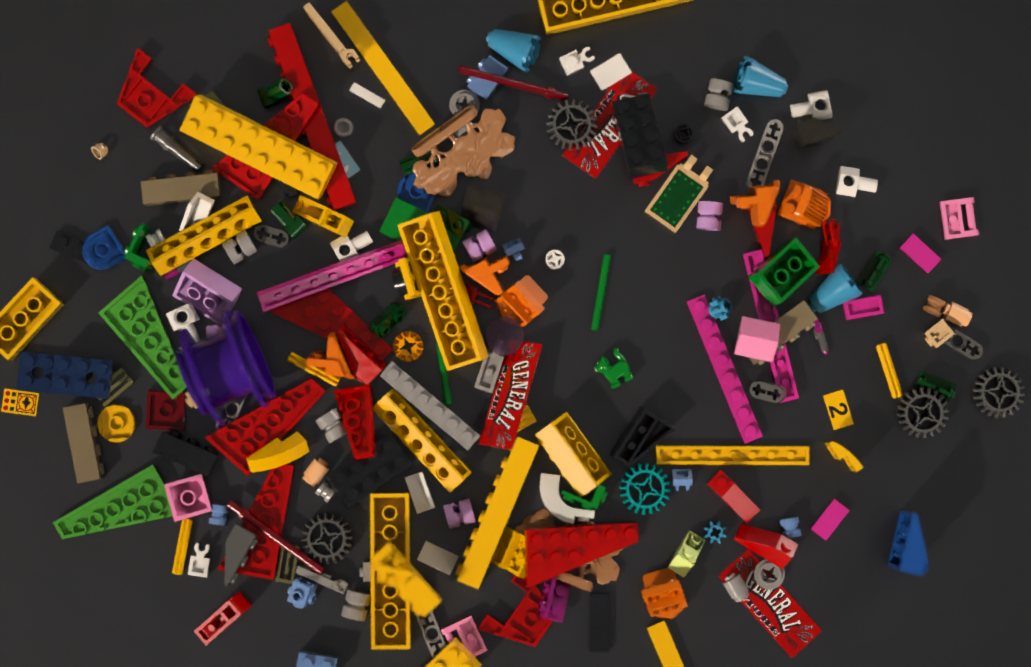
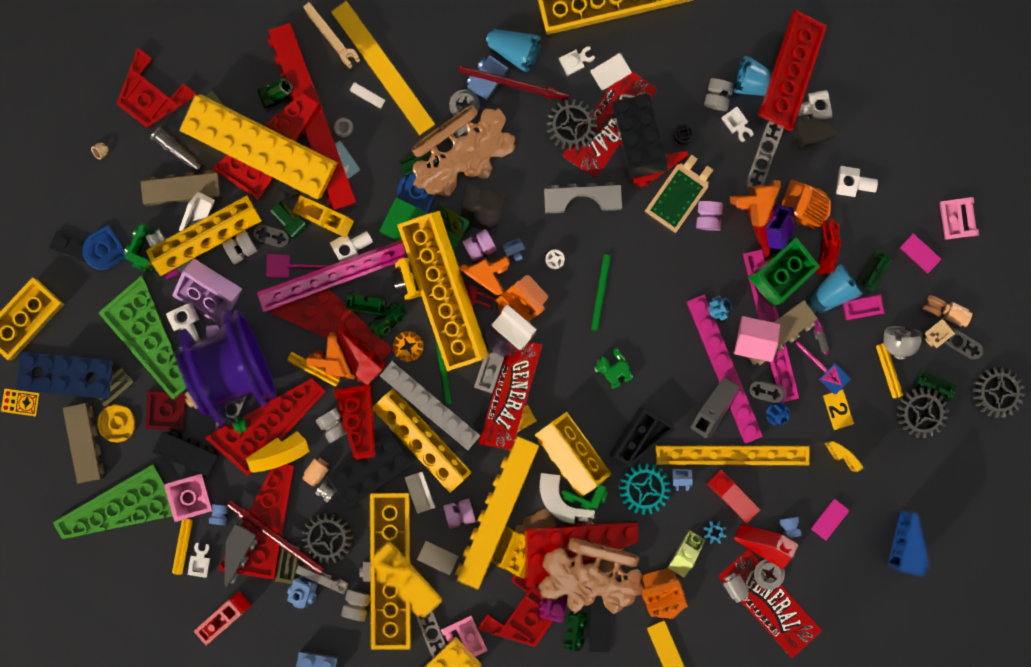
none -> green plate [233,416,247,434]
none -> dark pink piece [266,254,330,278]
none -> dark green hinge [345,291,386,315]
none -> white panel [492,305,536,350]
none -> medium nougat plant [539,538,645,614]
none -> light grey arch [544,182,622,214]
none -> dark green hinge [563,611,588,651]
none -> dark grey slope [690,377,740,438]
none -> red tile [758,10,827,131]
none -> dark purple brick [766,205,796,249]
none -> blue gear [766,402,790,426]
none -> piece [796,341,851,395]
none -> light grey cylinder [883,326,923,359]

